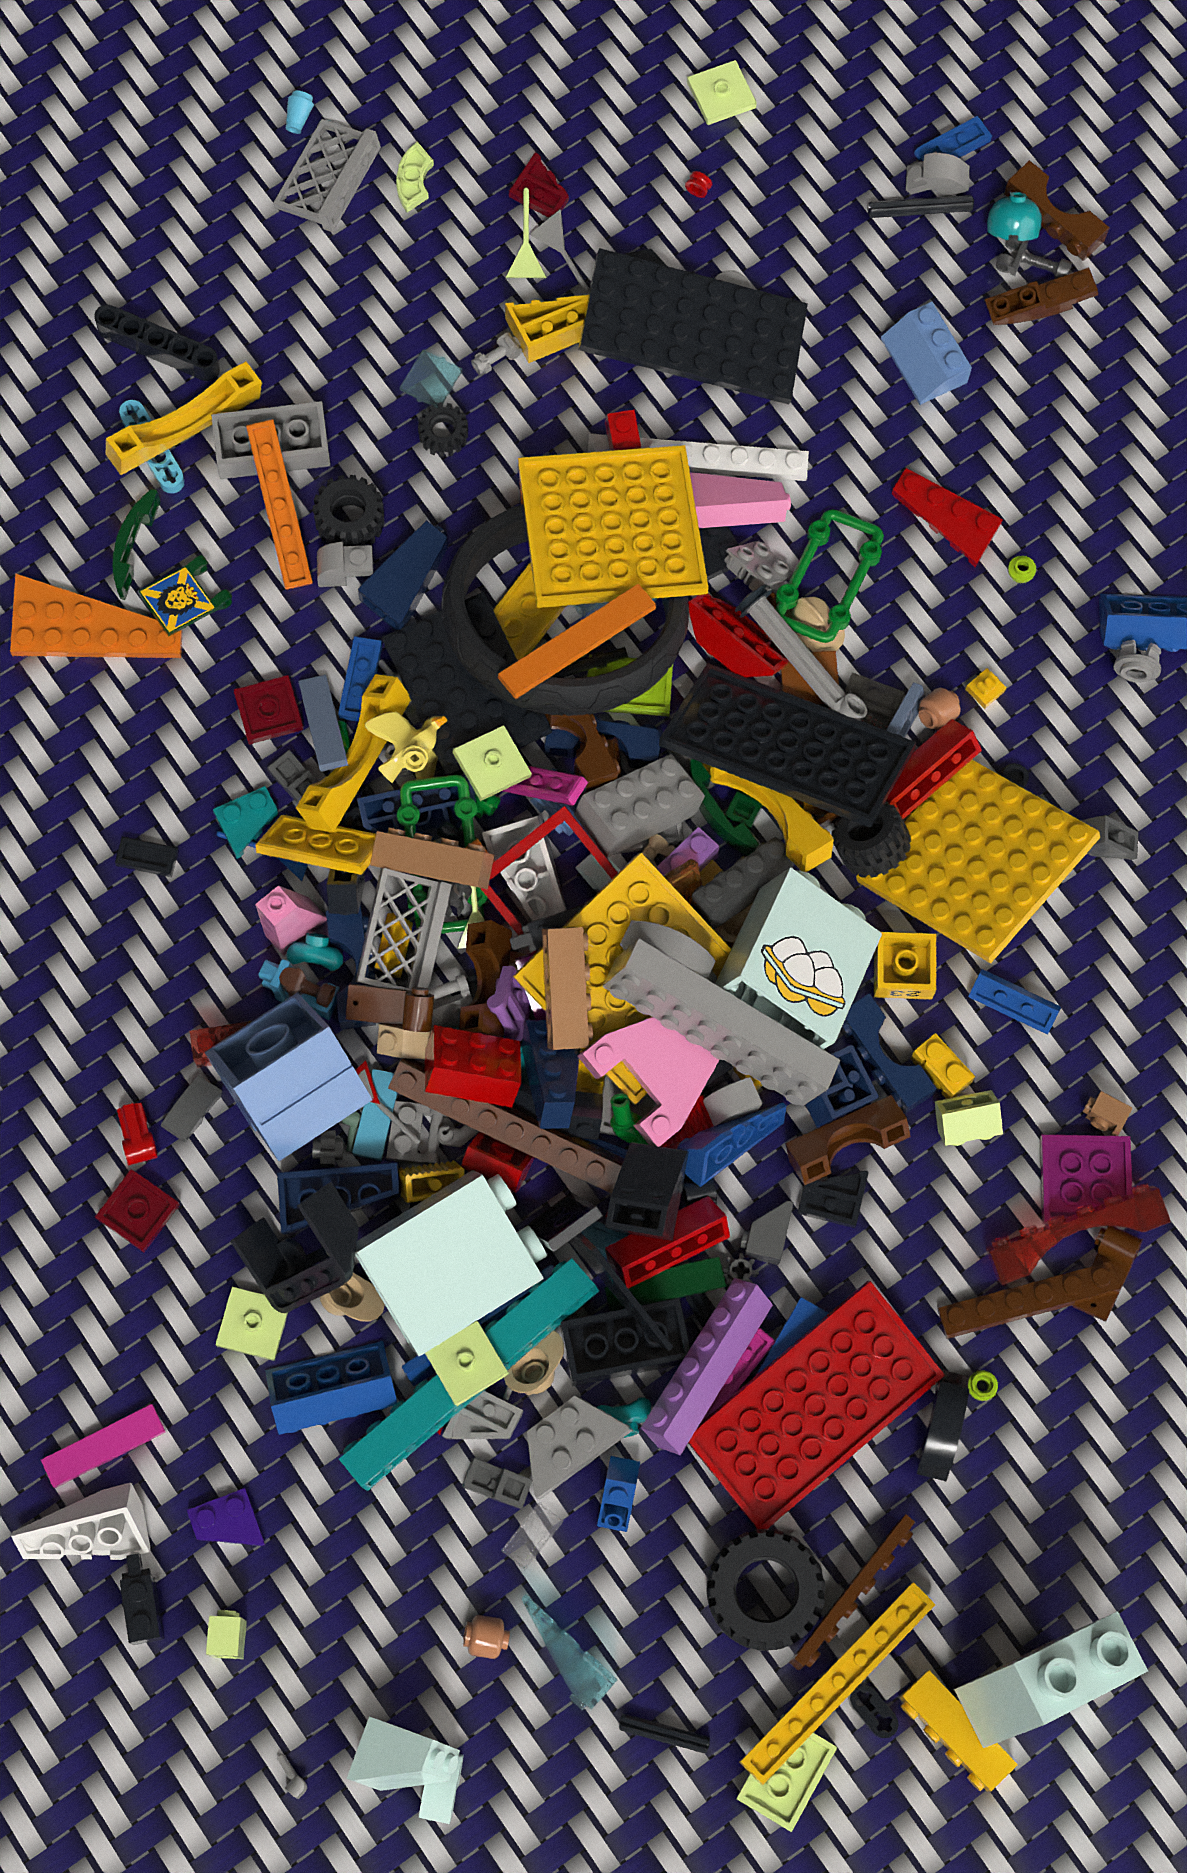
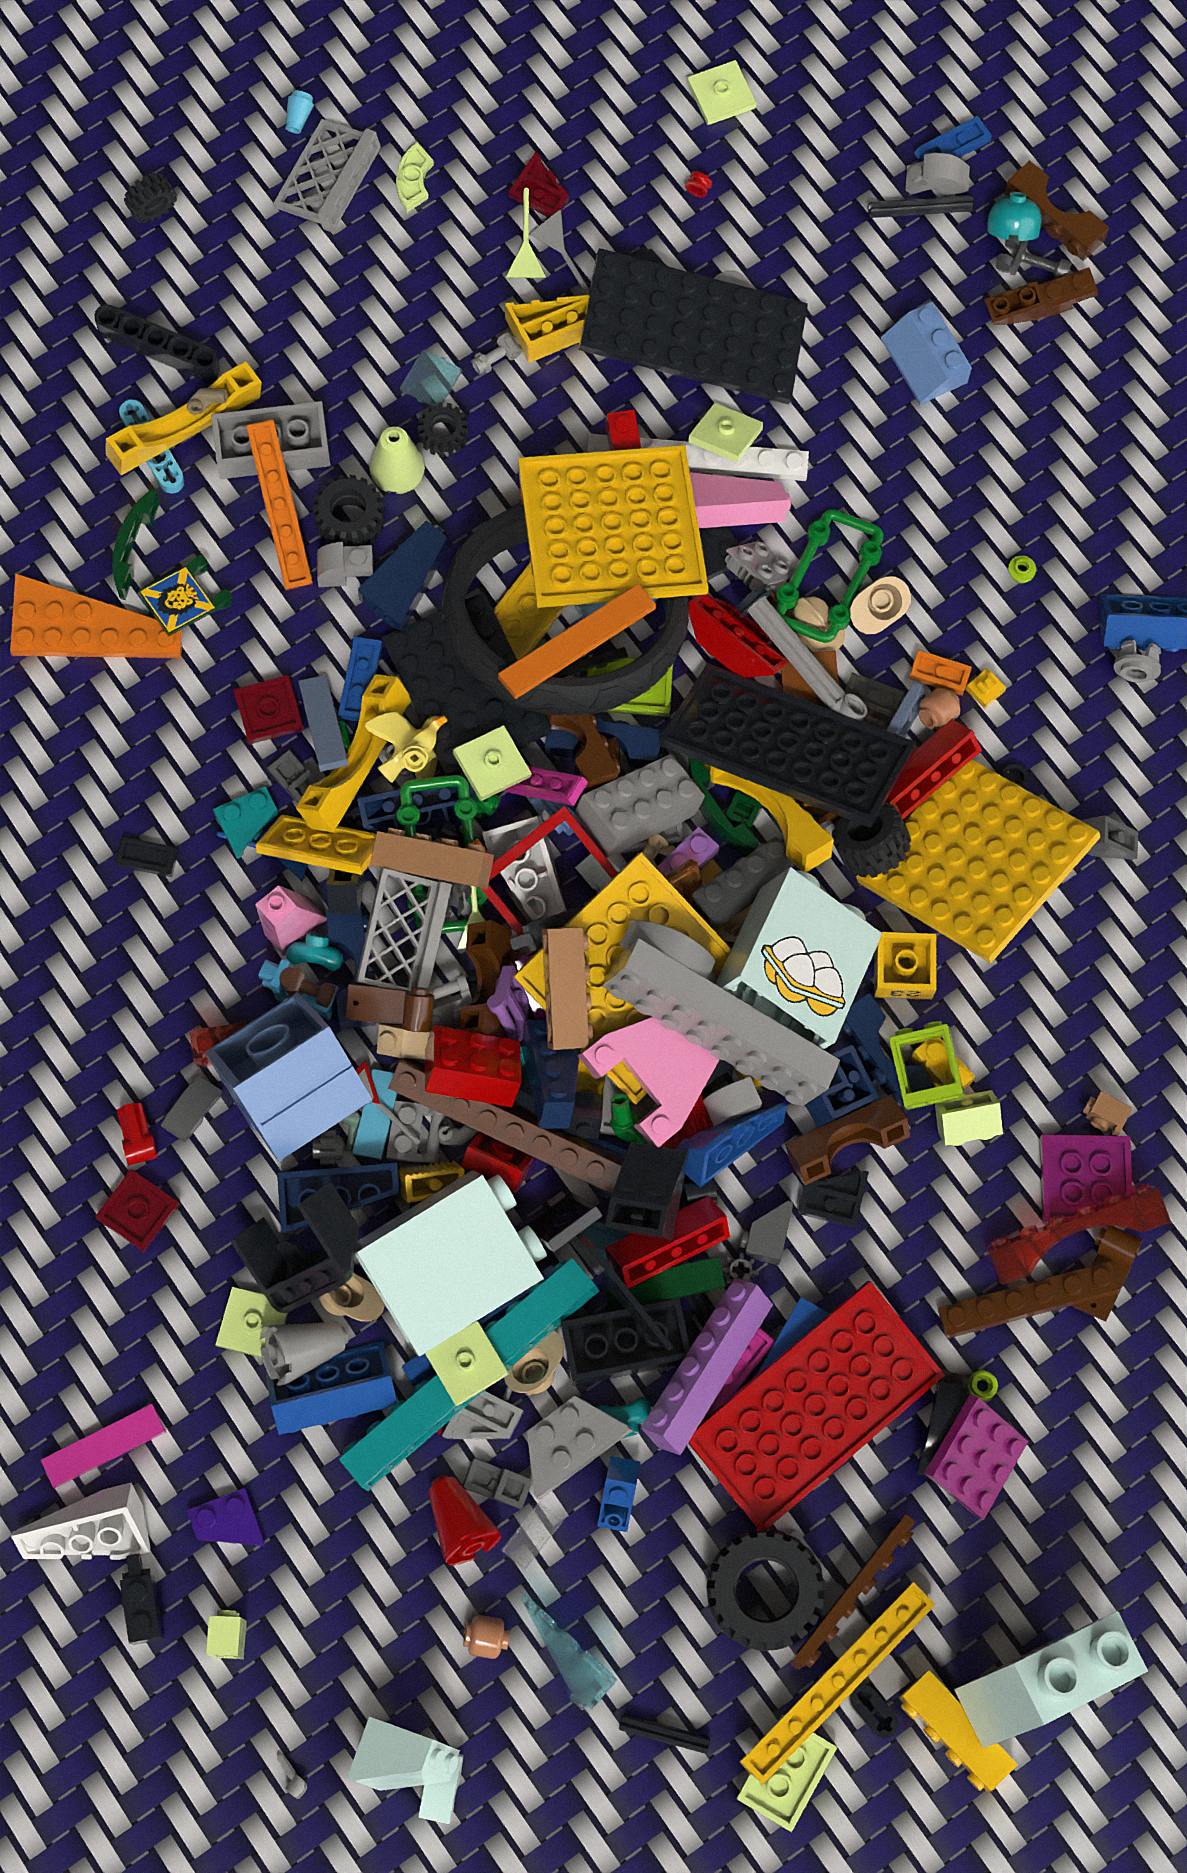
yellow tile [374,913,413,978] -> none
red wing [892,468,1003,568] -> none
blue plate [968,969,1061,1035] -> none
none -> black tyre [124,173,177,223]
none -> dark tan arm [187,388,227,415]
none -> light grey cone [260,1322,348,1386]
none -> yellowish green cone [370,427,425,494]
none -> red cone [428,1475,501,1566]
none -> yellowish green plate [689,403,763,463]
none -> tan piece [850,576,911,634]
none -> lime window [889,1021,966,1110]
none -> orange plate [909,650,972,696]
none -> magenta plate [924,1394,1029,1520]

